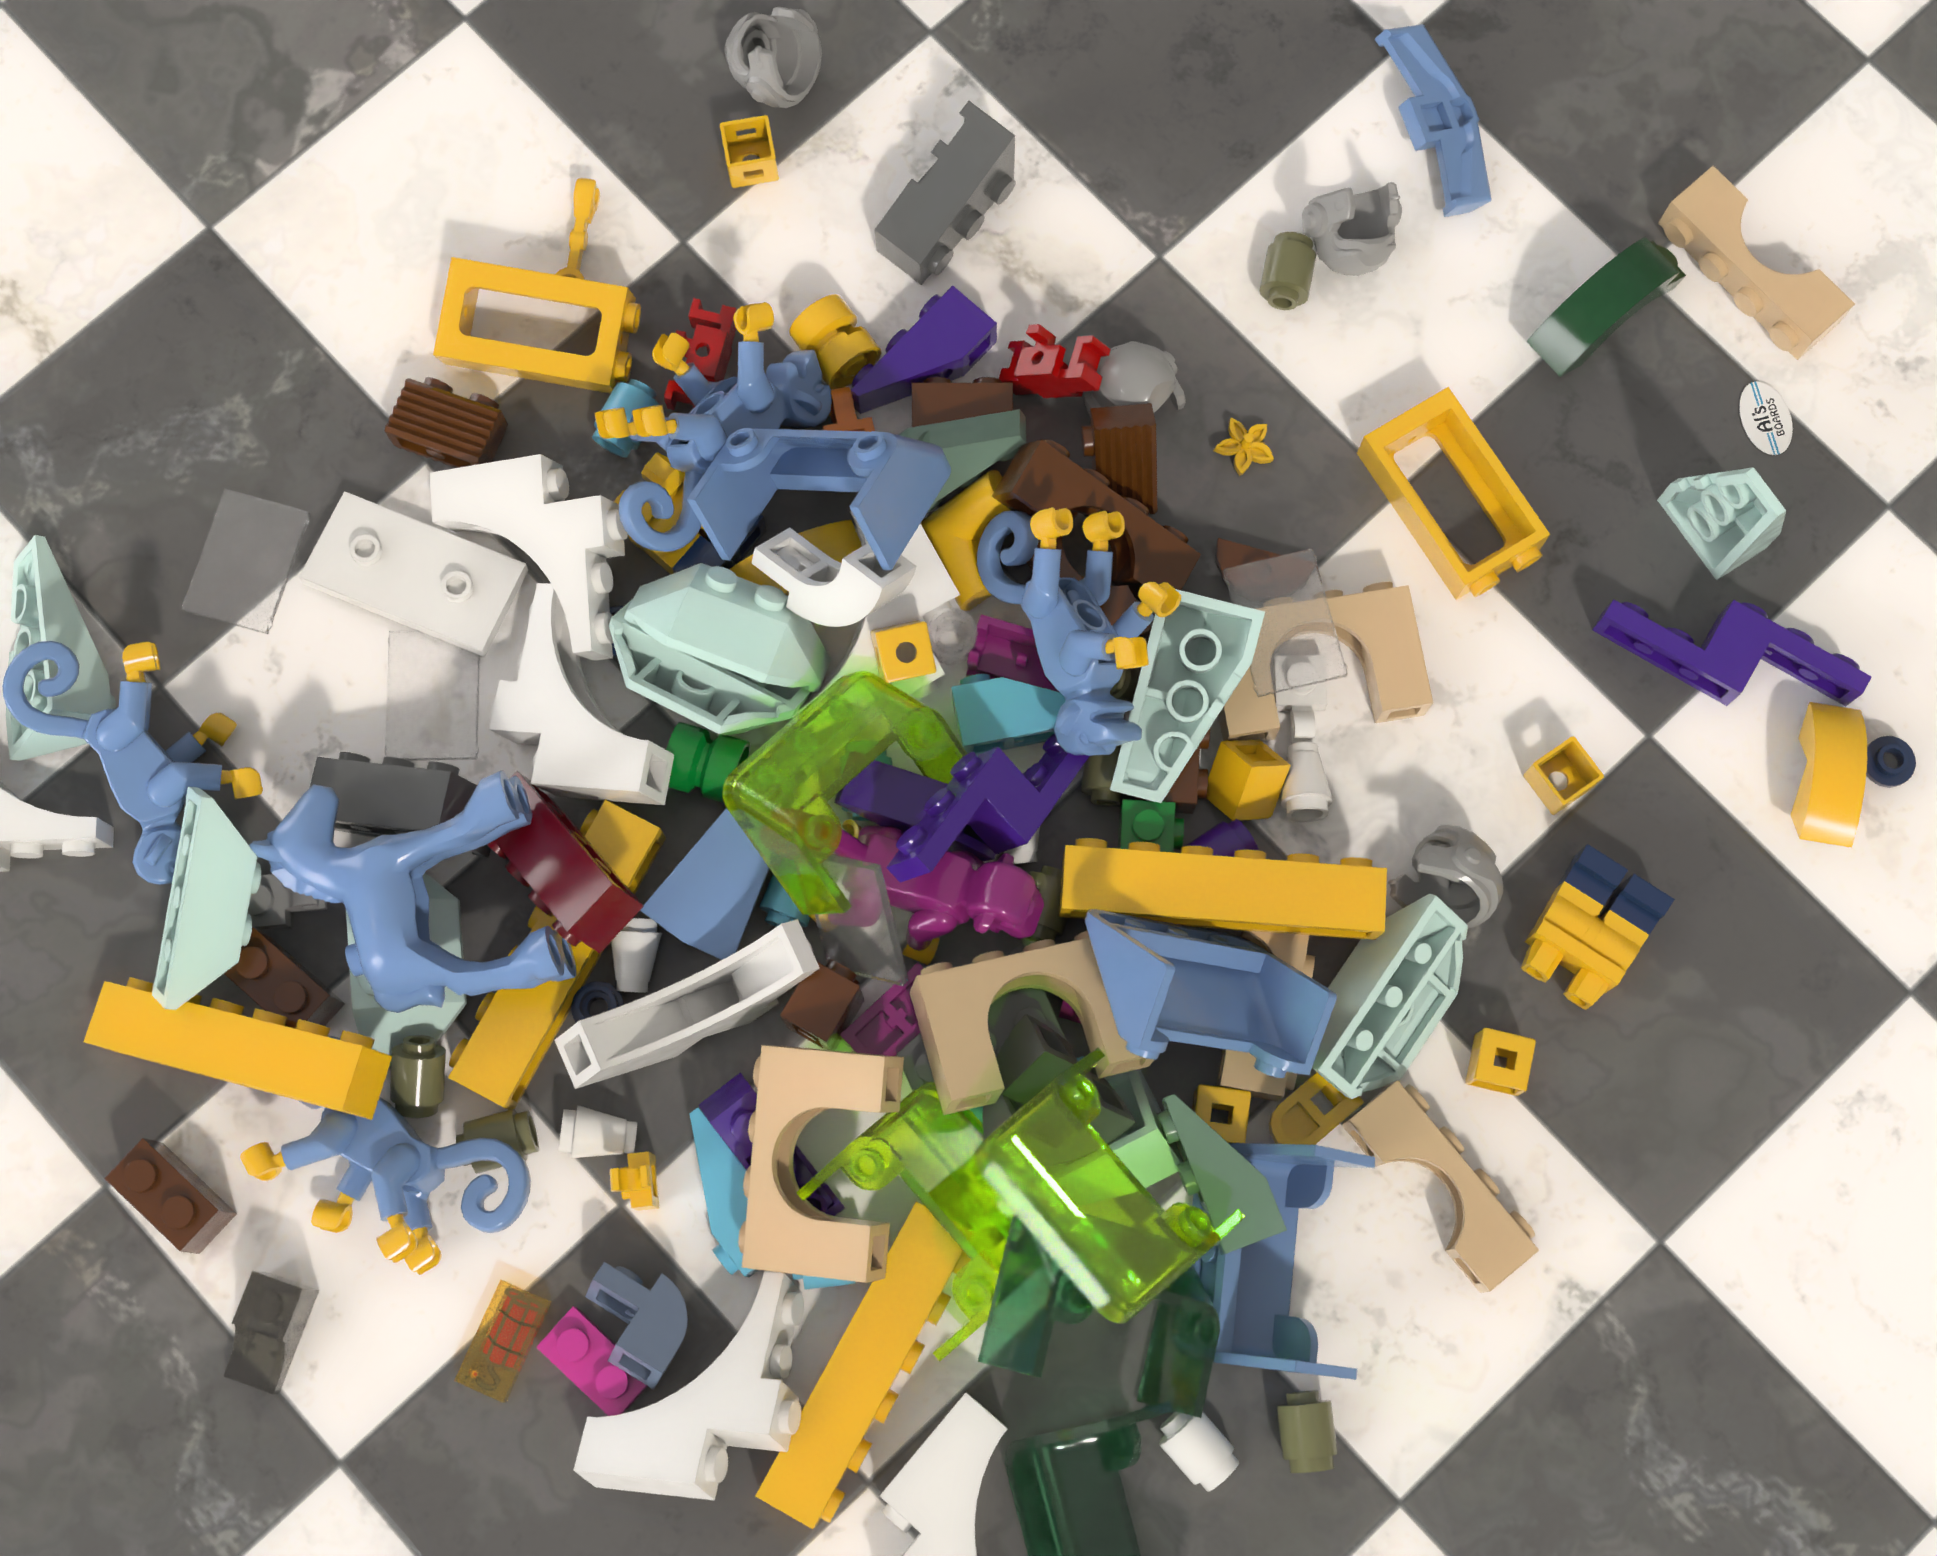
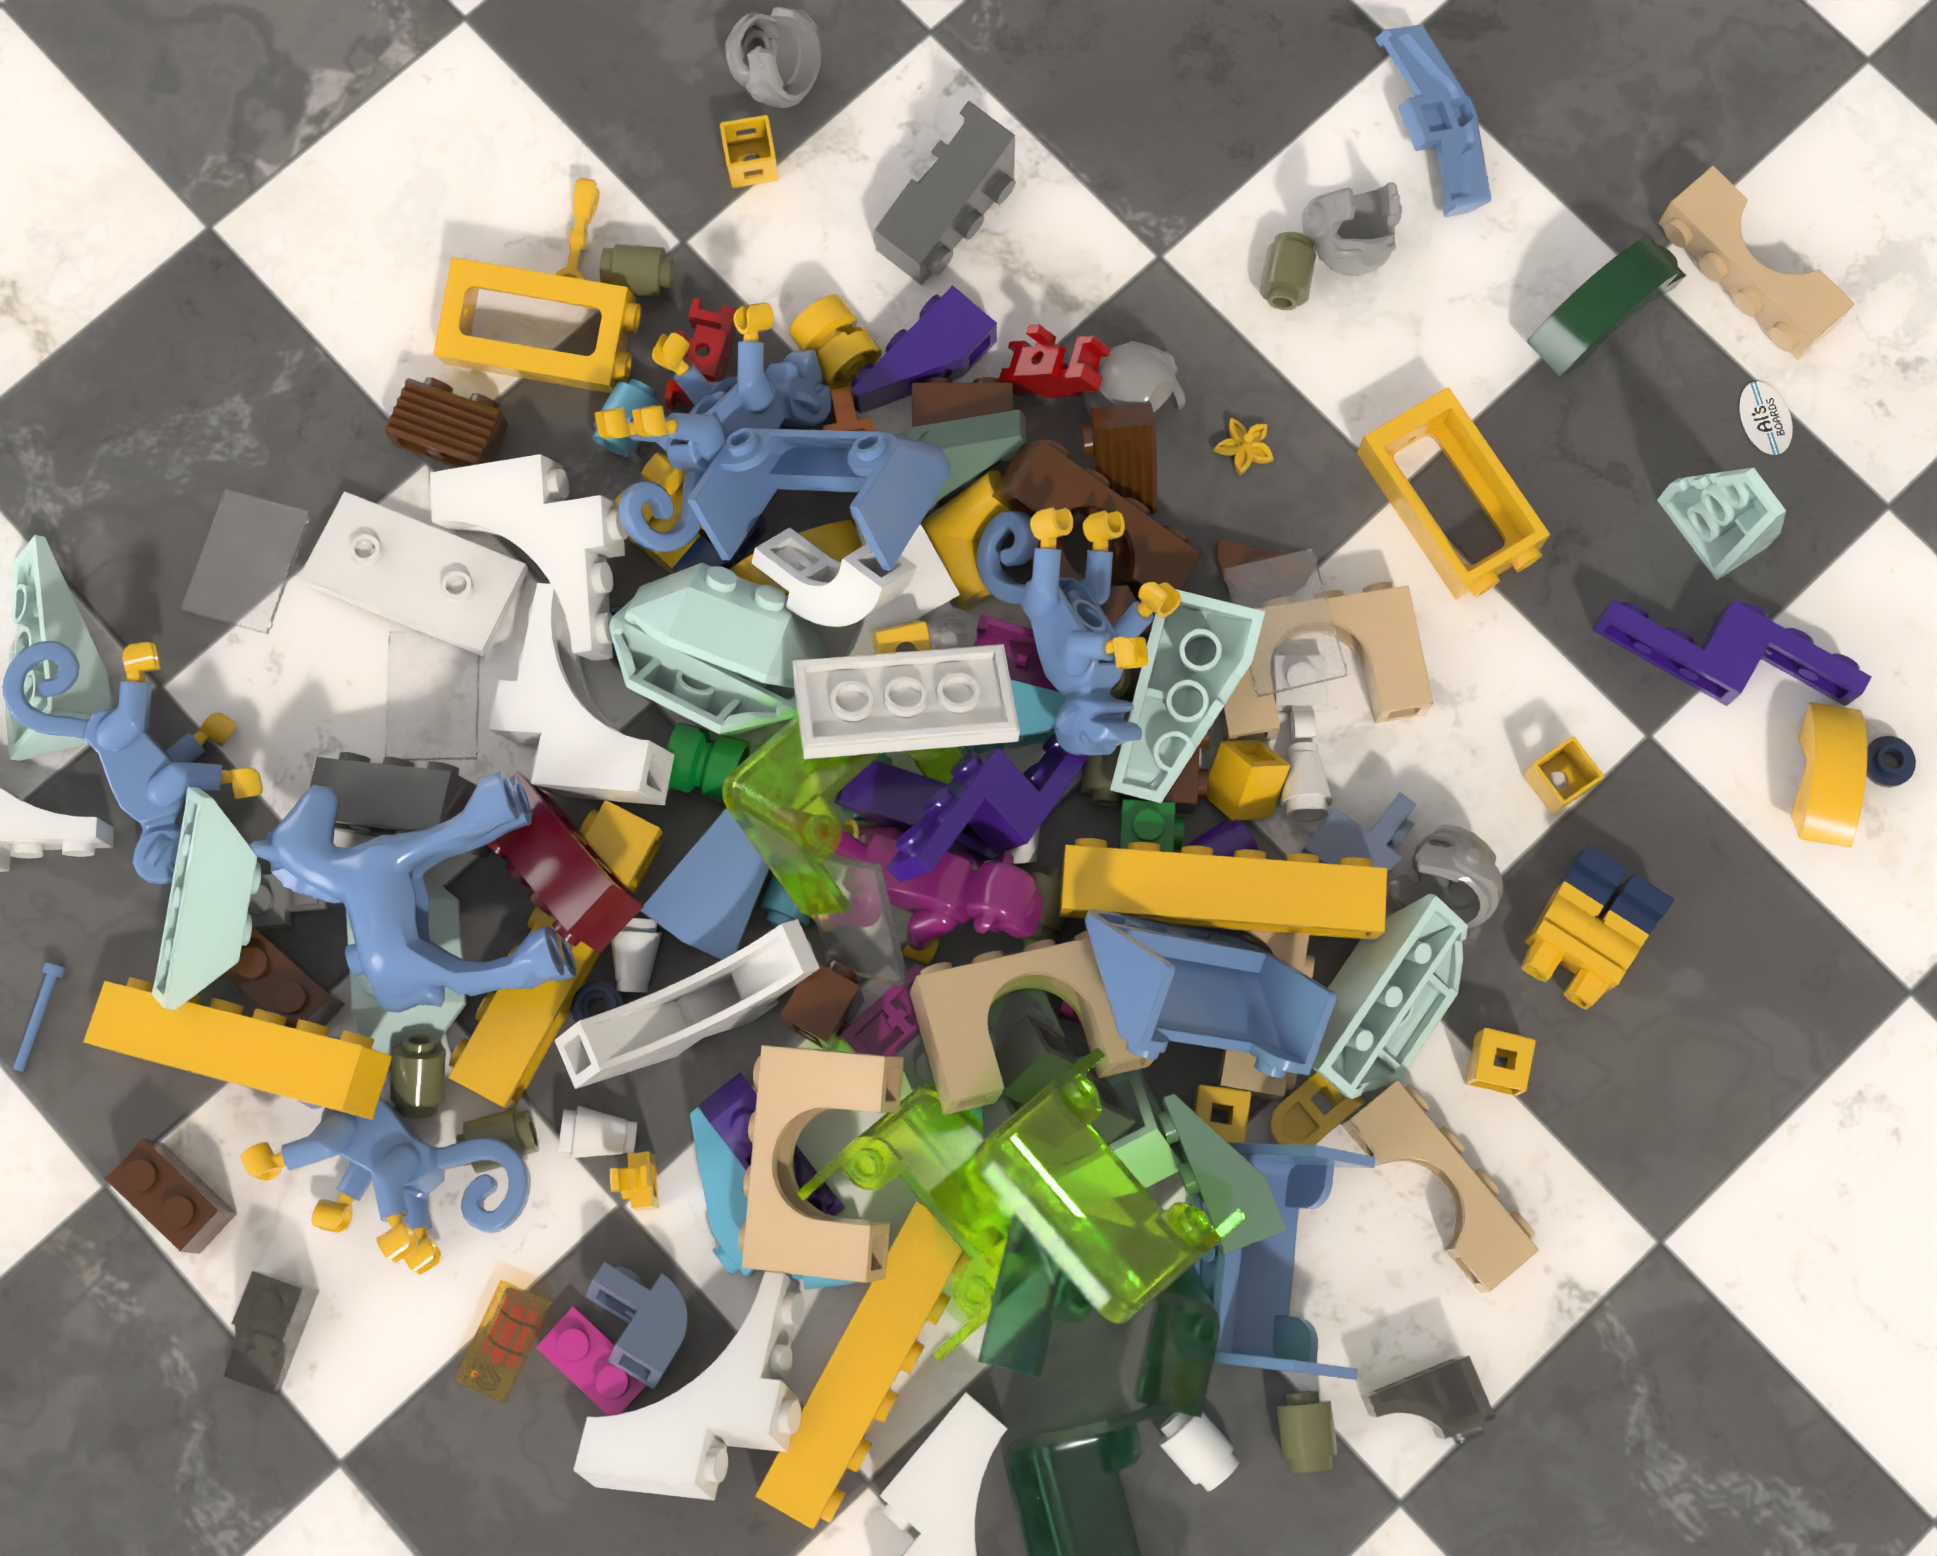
none -> medium blue piece [13,962,66,1072]
none -> olive brick [600,244,674,297]
none -> white plate [793,644,1020,759]
none -> sand blue brick [1301,792,1417,875]
none -> clear smoke arch [1361,1355,1496,1445]

